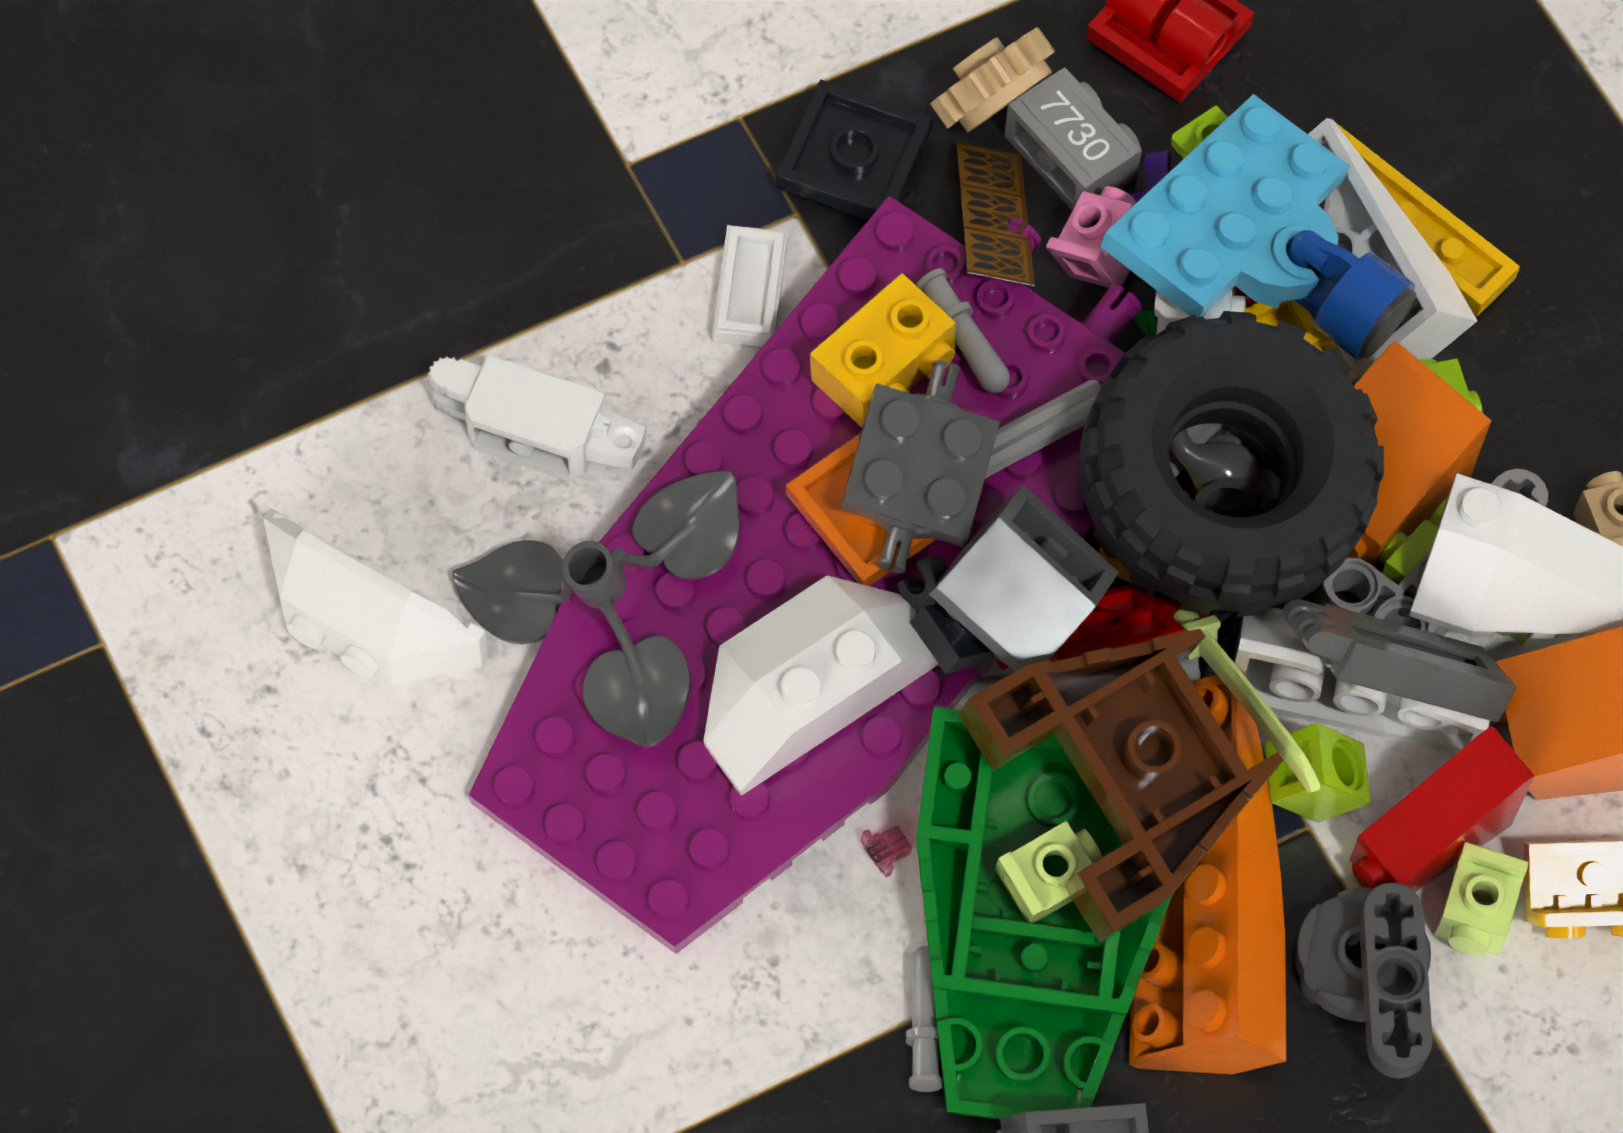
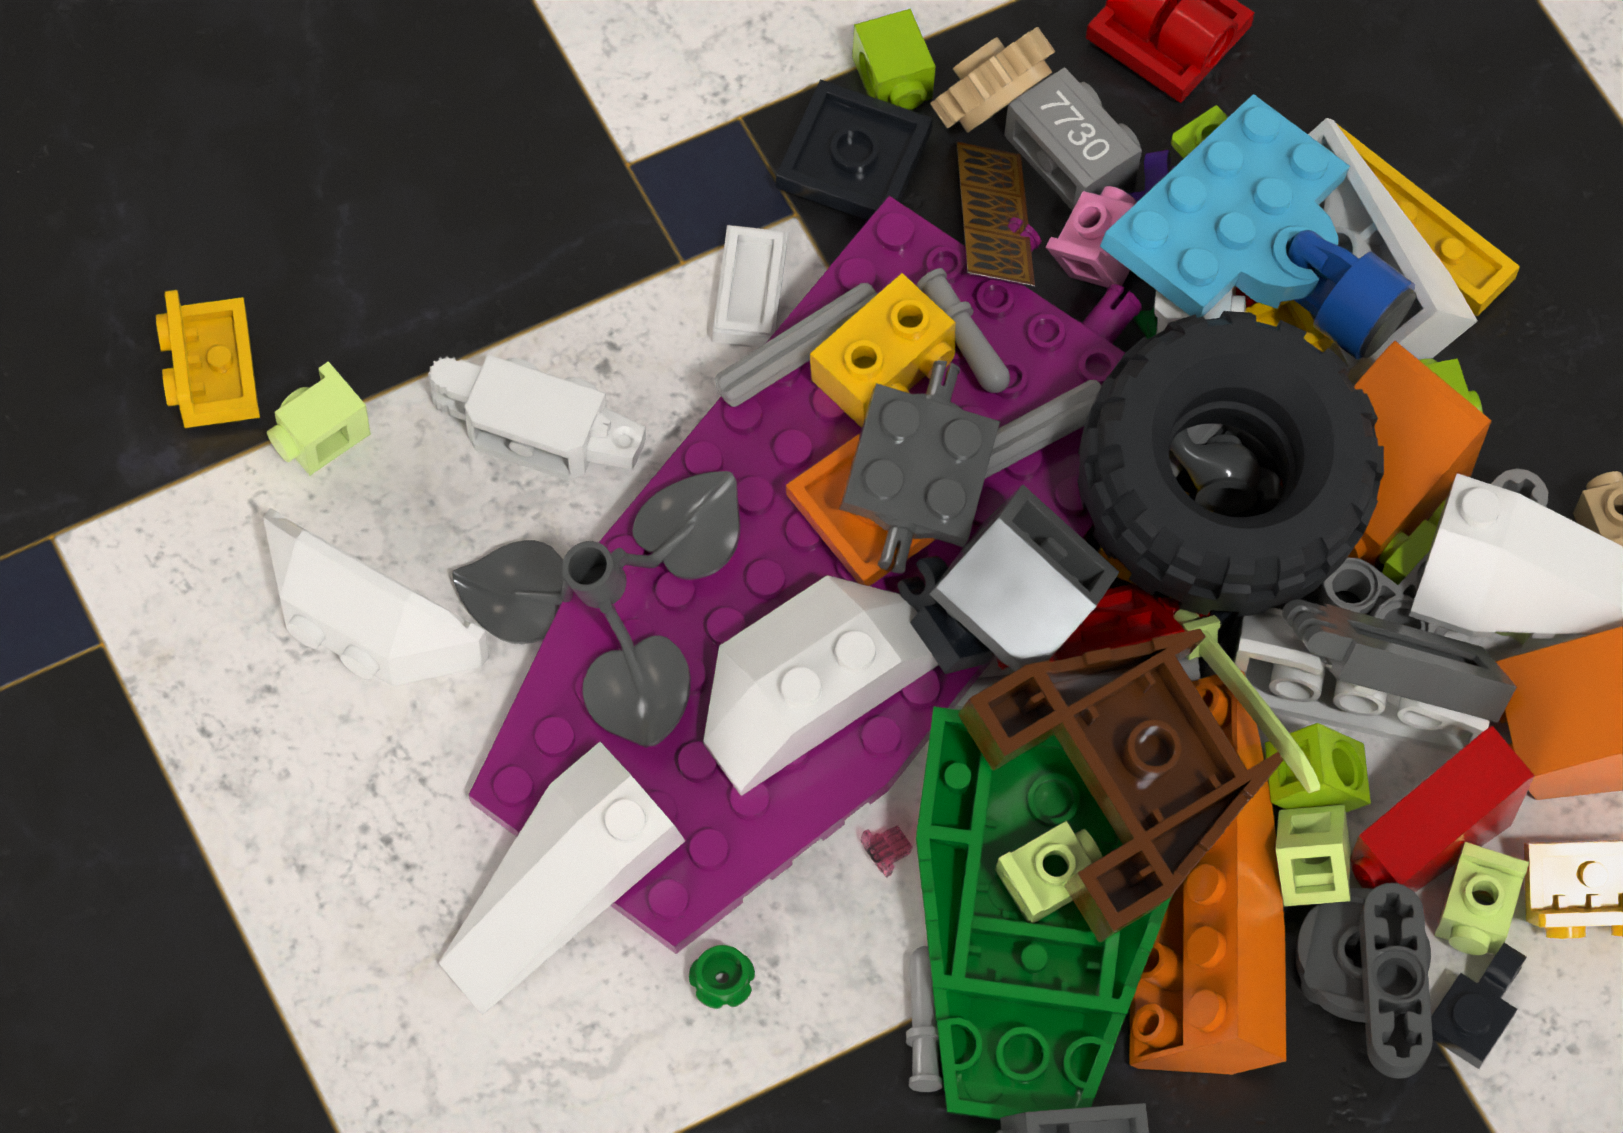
none -> yellow bracket [156,290,260,428]
none -> yellowish green brick [267,361,371,476]
none -> white wedge [439,742,685,1015]
none -> green plate [689,945,755,1009]
none -> light grey axle [715,283,877,407]
none -> lime brick [852,8,936,110]
none -> yellowish green brick [1276,805,1351,906]
none -> black plate [1431,942,1527,1069]

